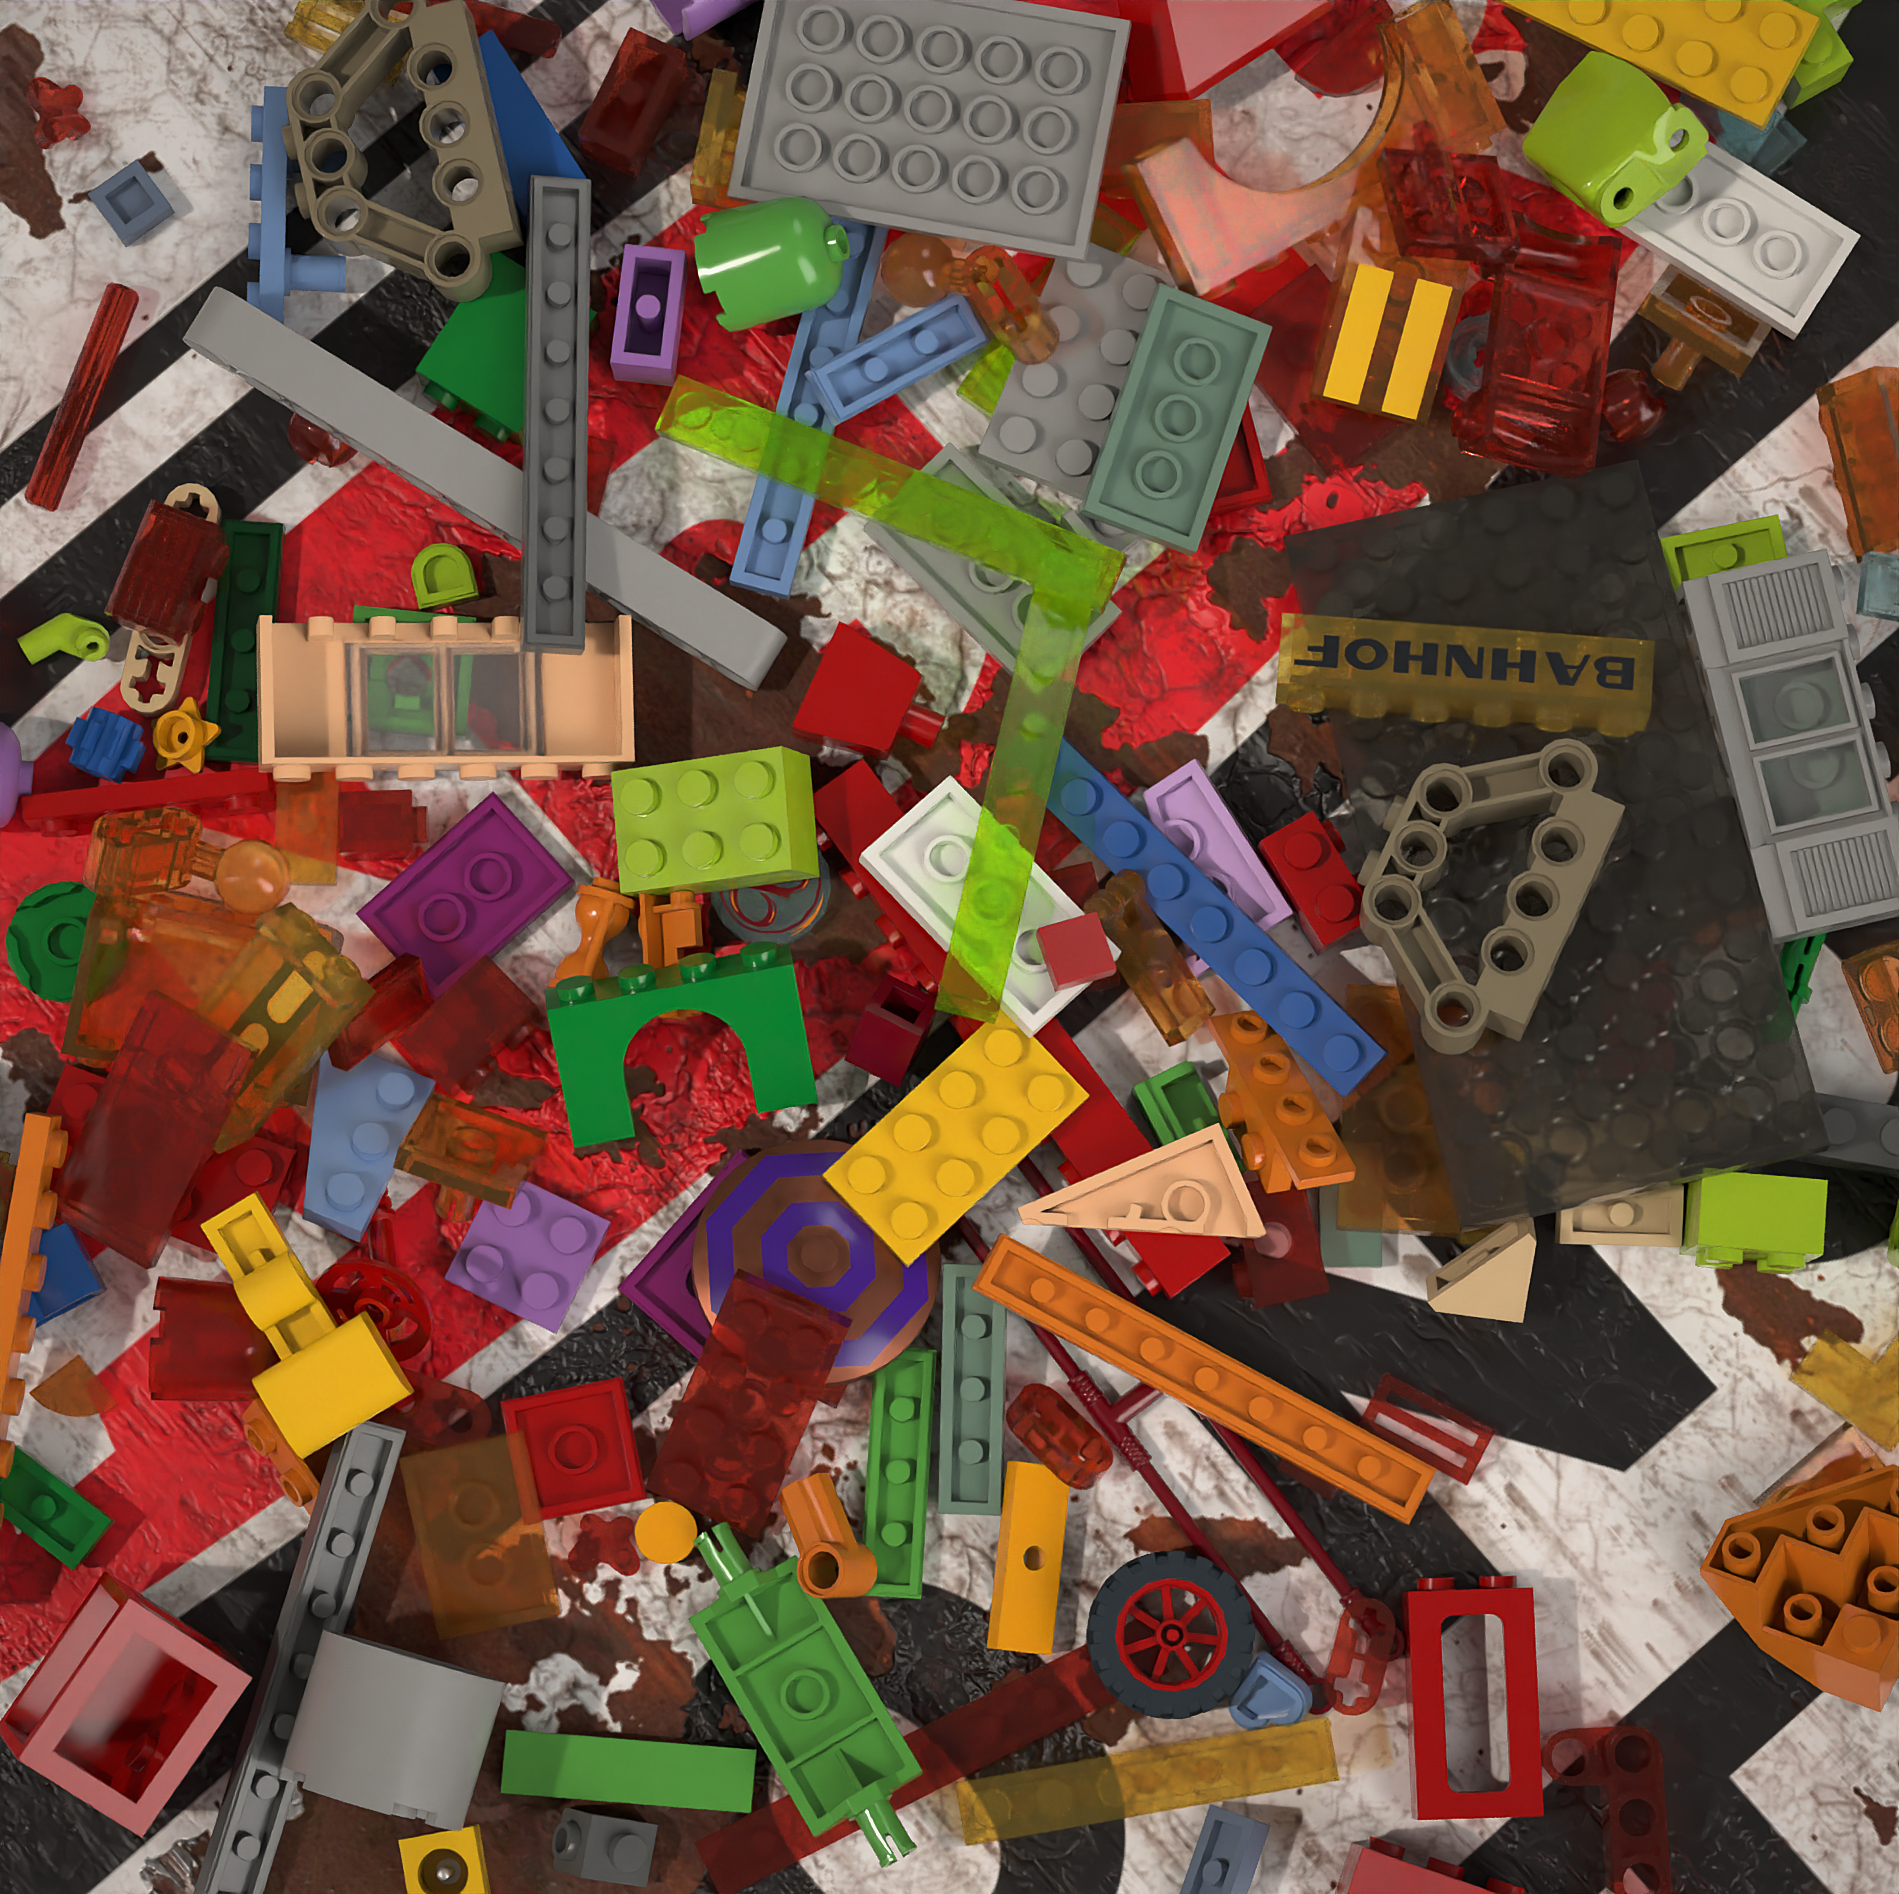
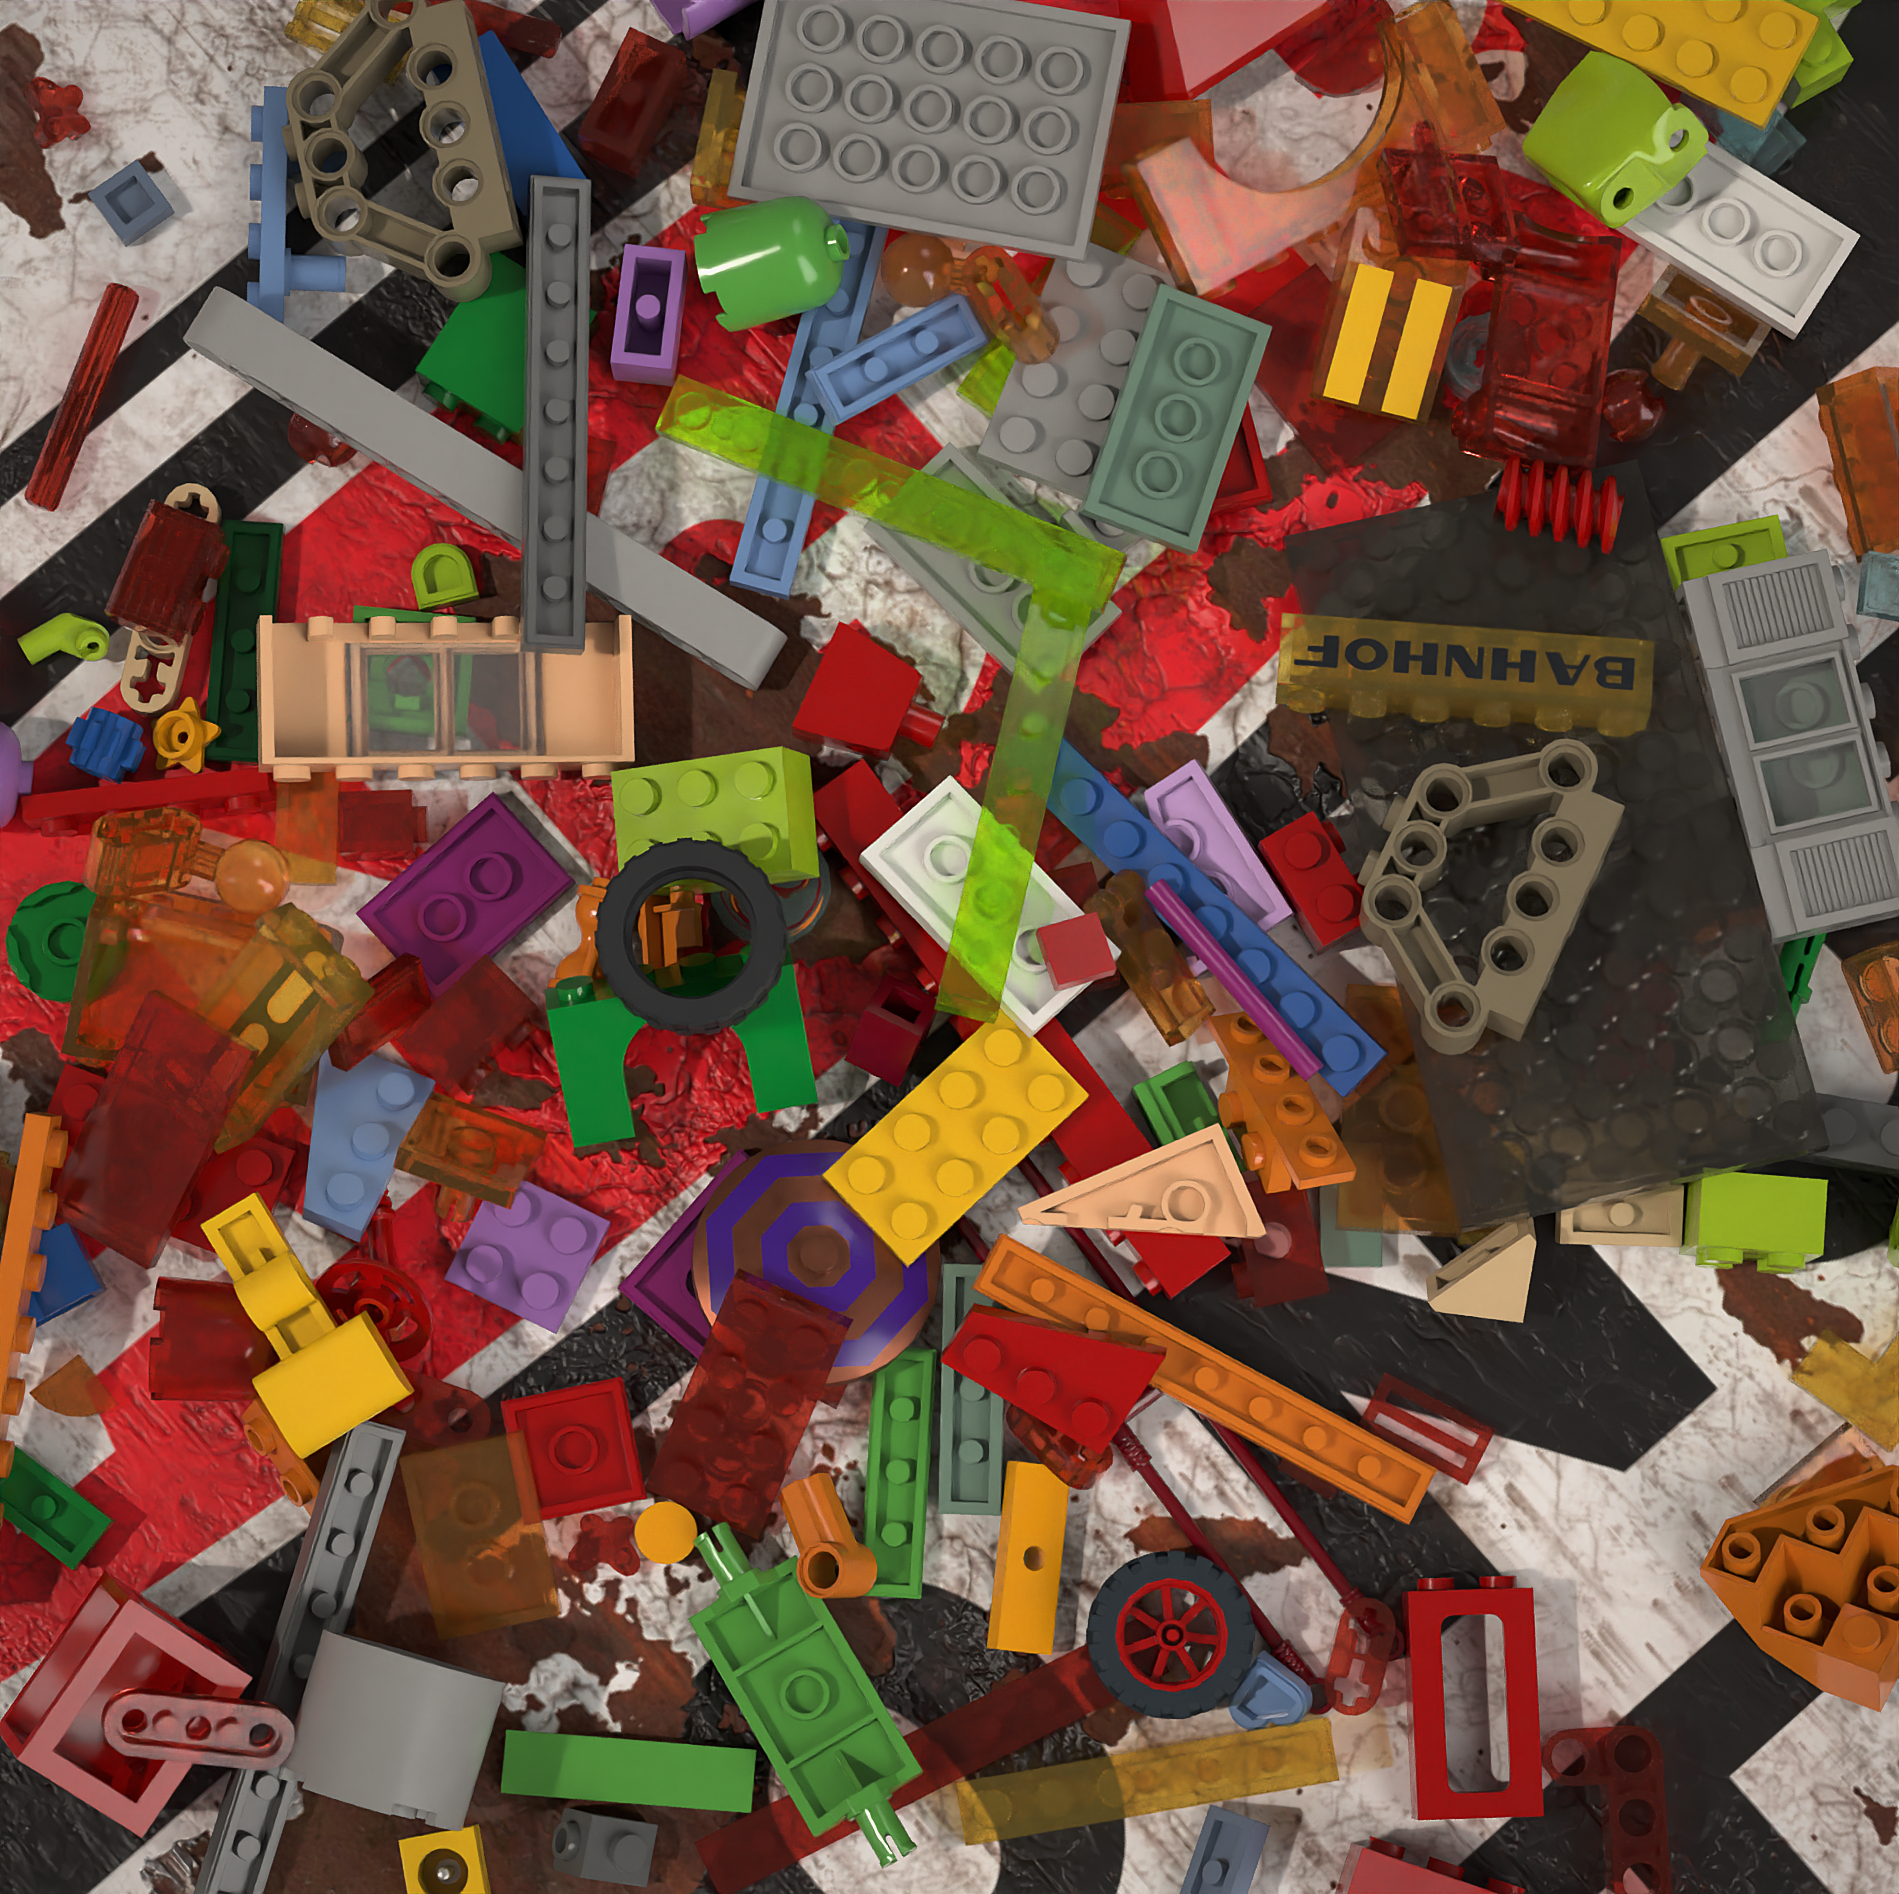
none -> clear red plate [101,1687,295,1771]
none -> black tyre [594,837,787,1036]
none -> red wing [940,1303,1167,1455]
none -> magenta bar [1144,878,1324,1082]
none -> red piece [1492,453,1627,554]

